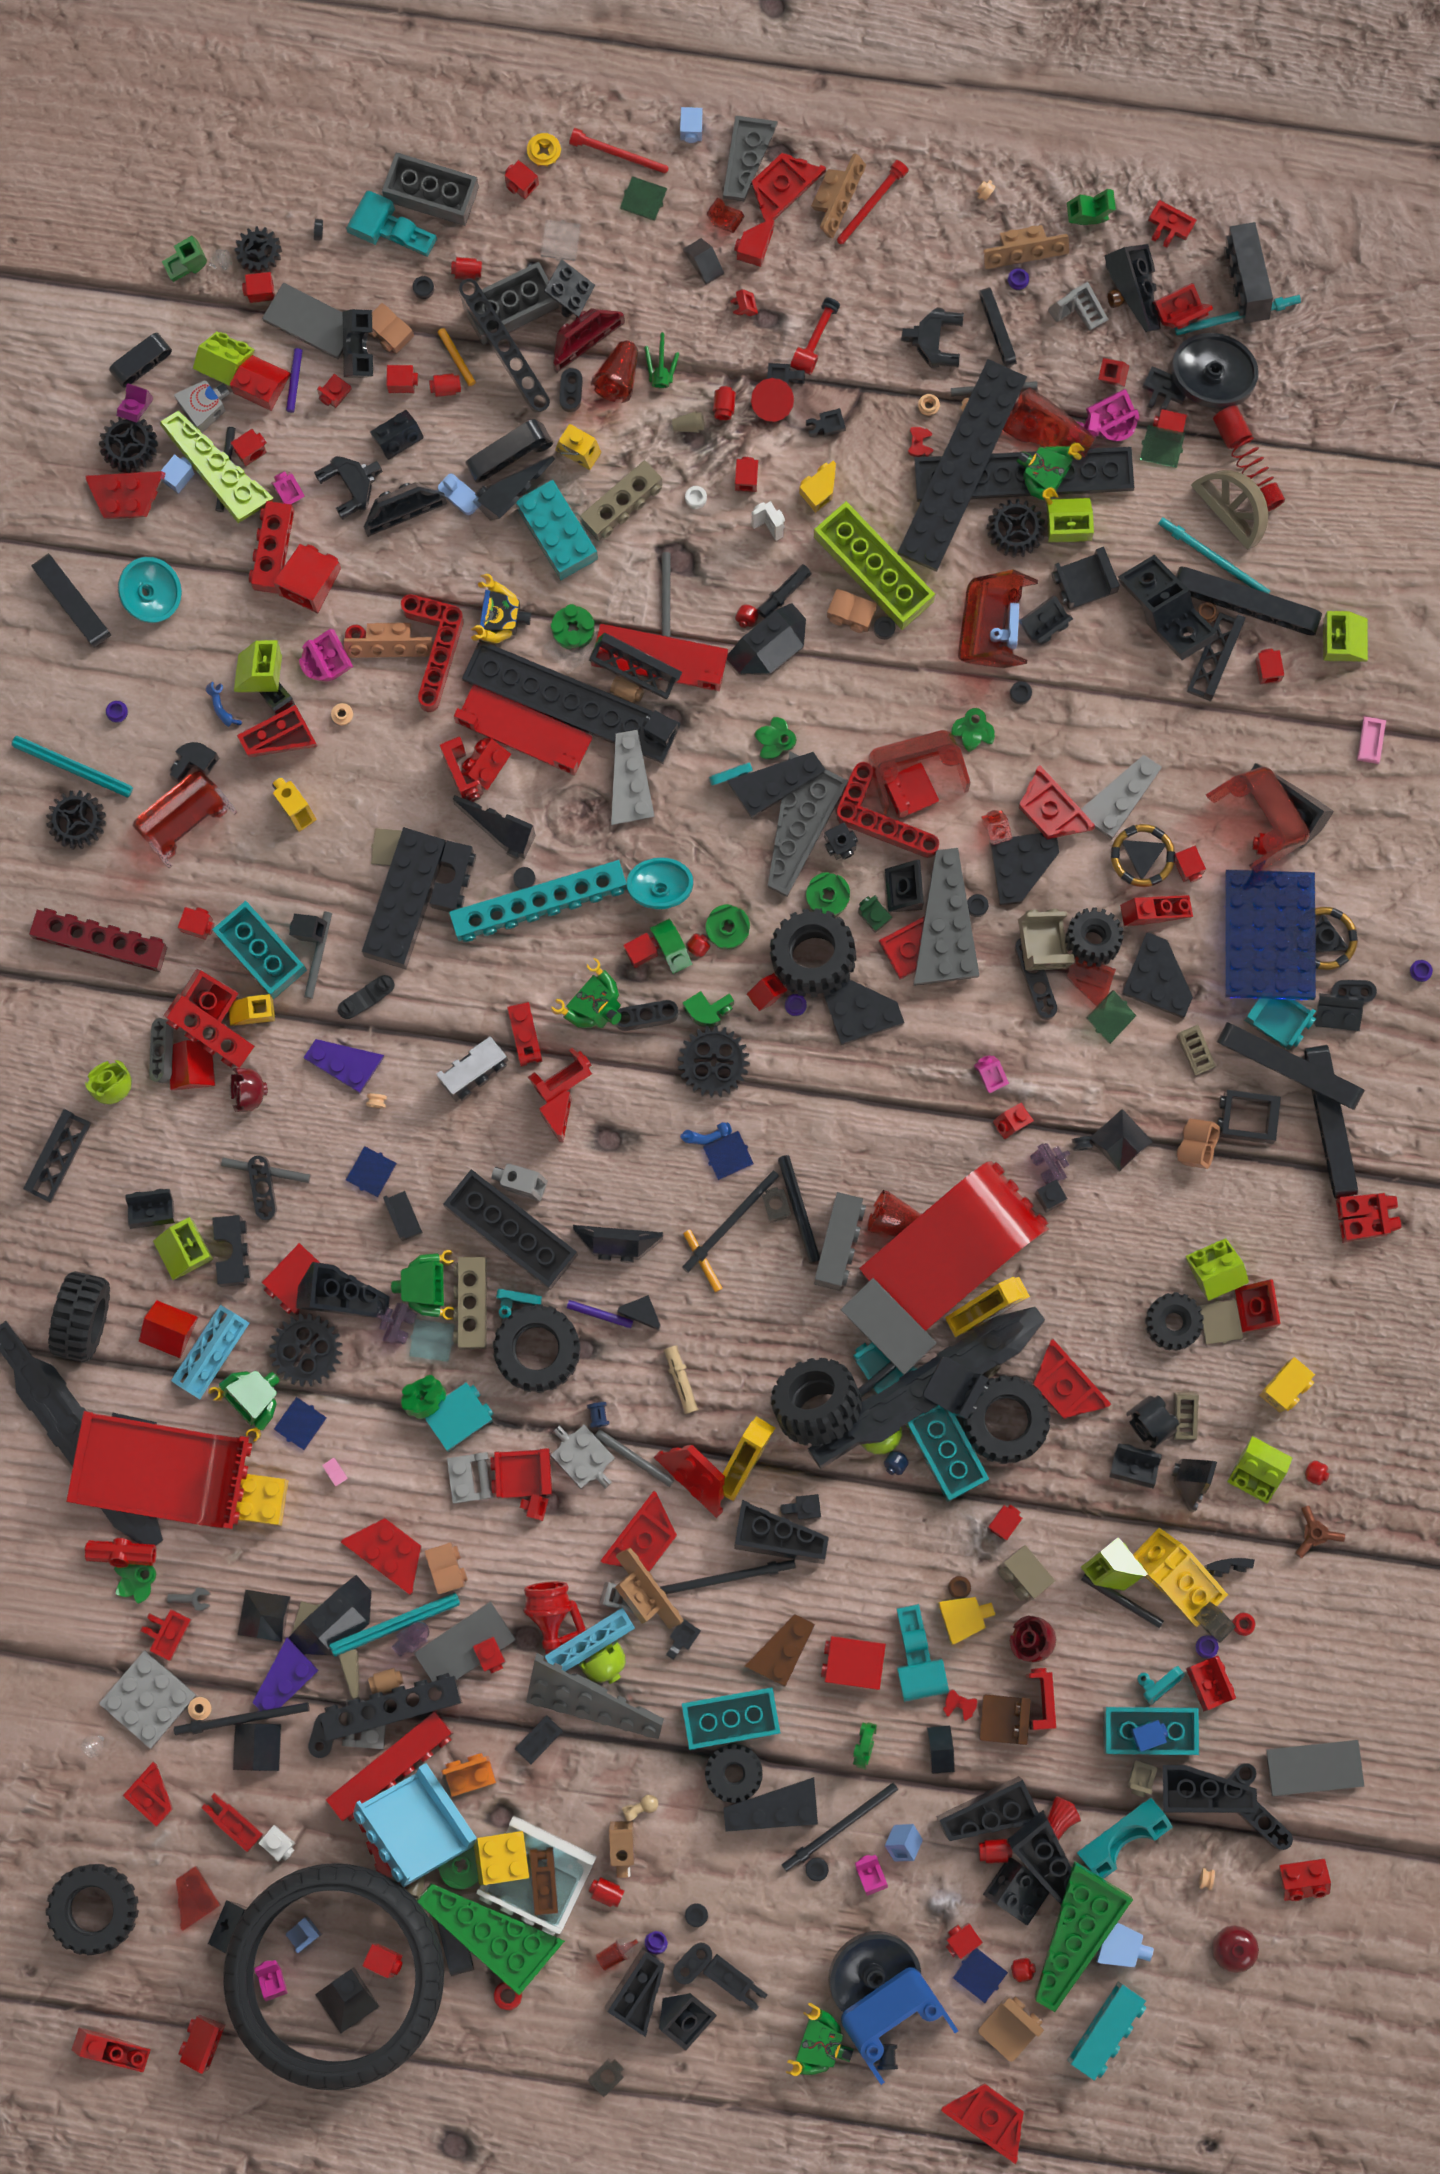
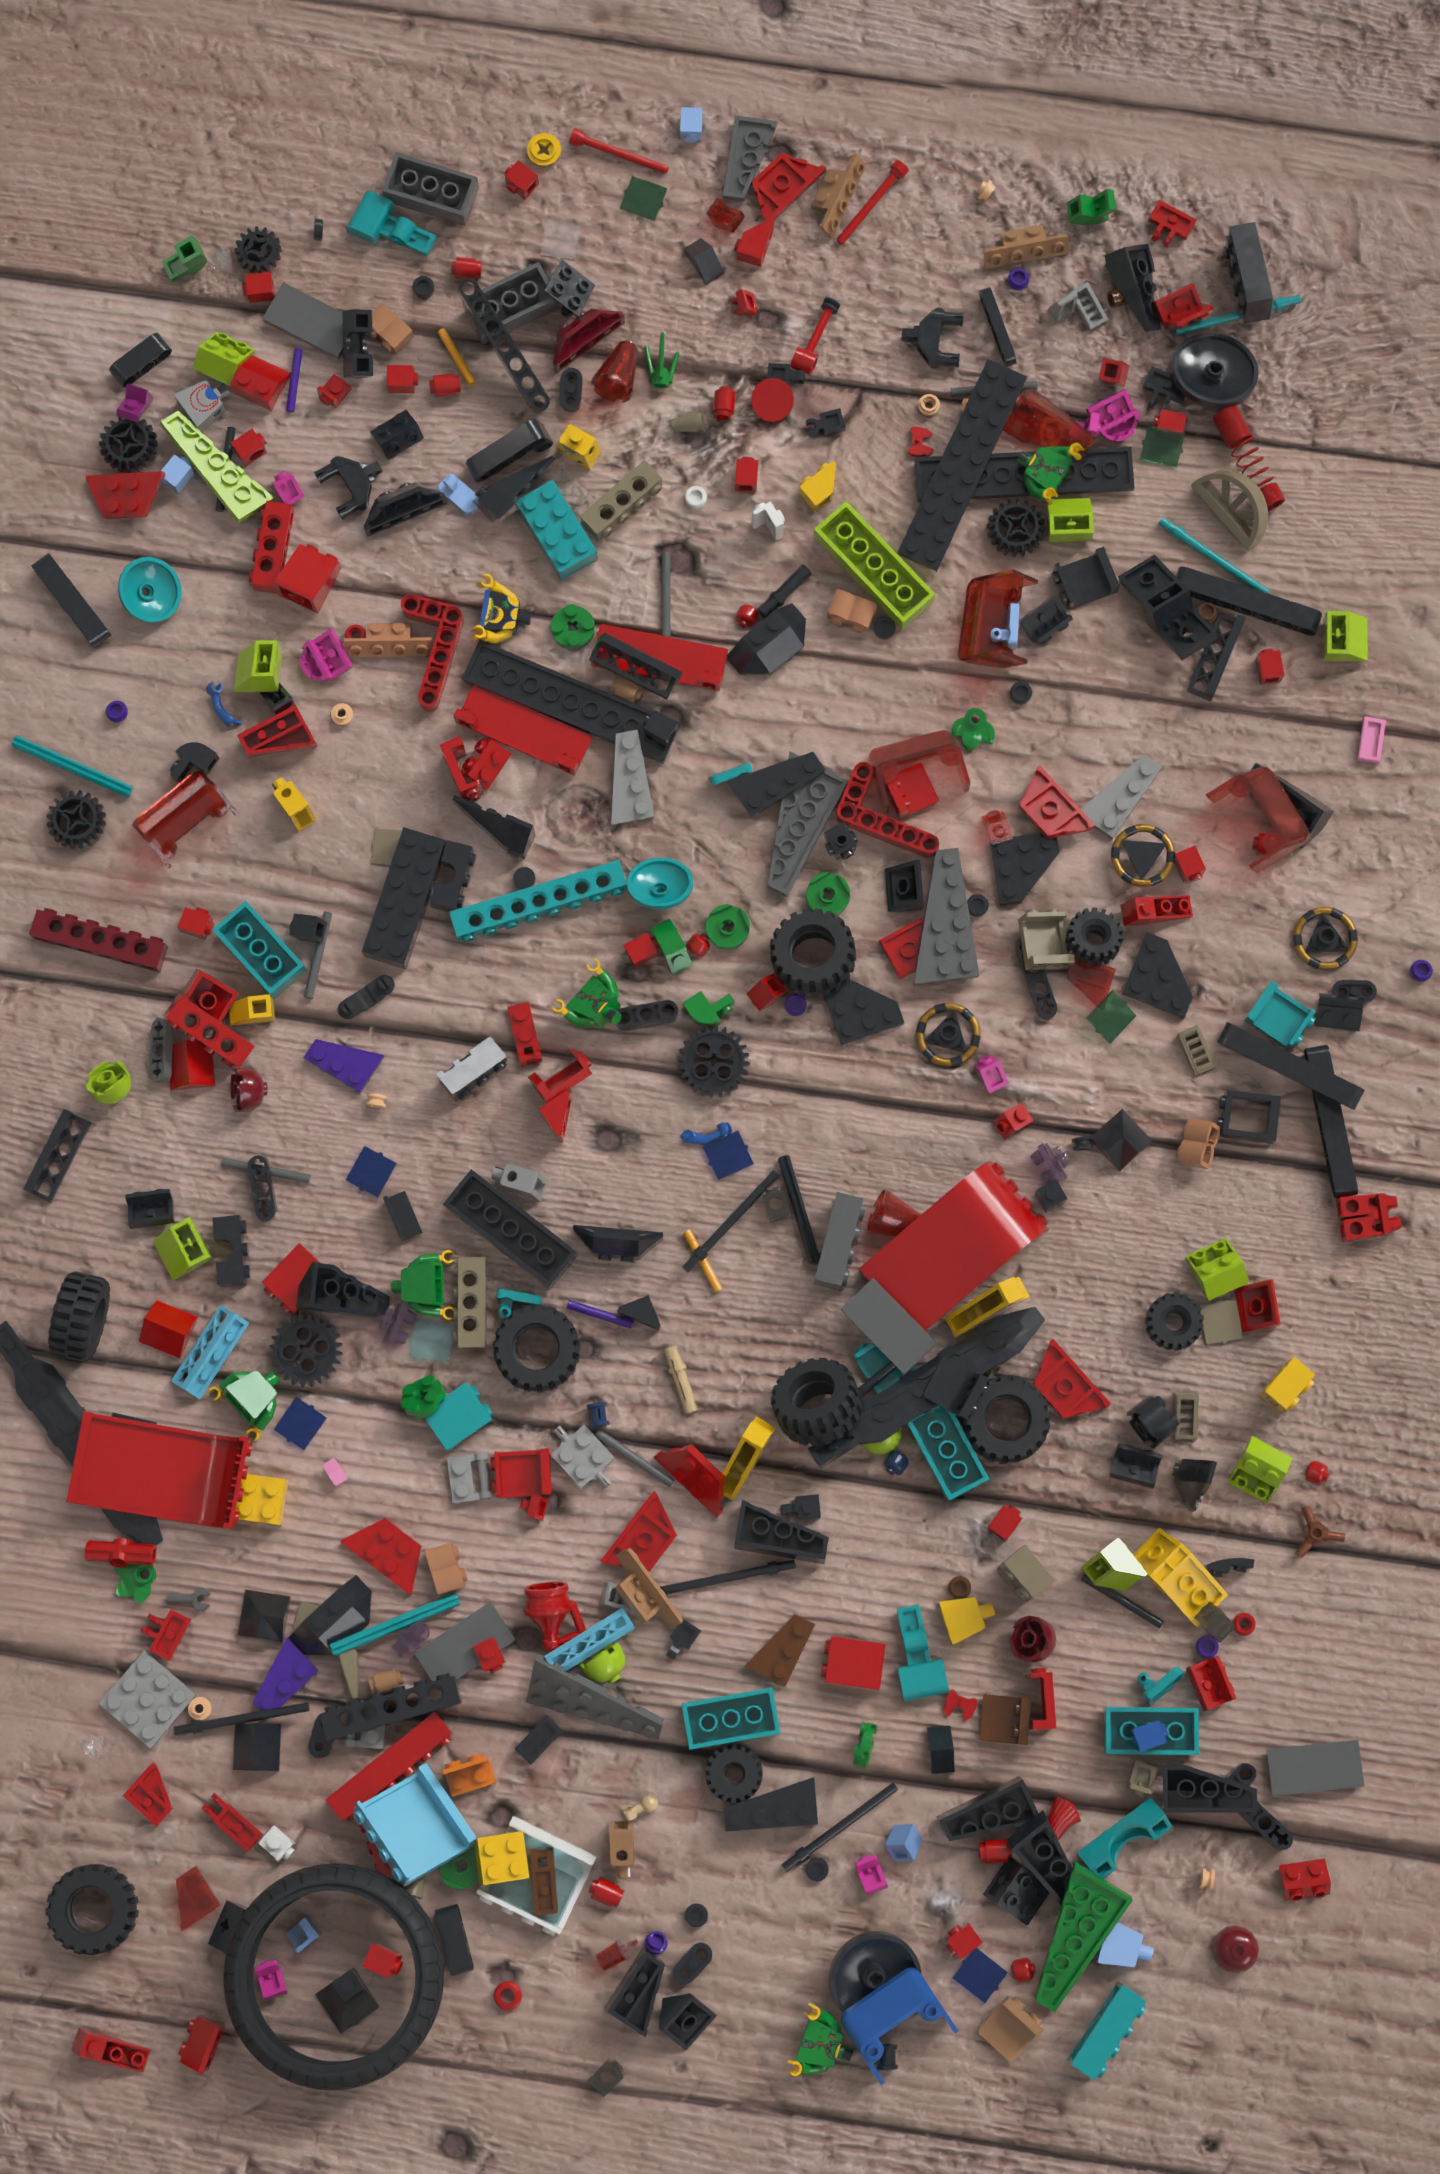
green wing [417,1884,565,1995] -> none
black hinge [703,1954,768,2011] -> none
green plate [754,717,797,759] -> none
dark green bracket [858,895,892,933] -> none
red wing [940,2083,1024,2164] -> none
clear blue plate [1225,870,1316,1000] -> none
none -> black piece [916,1003,981,1067]

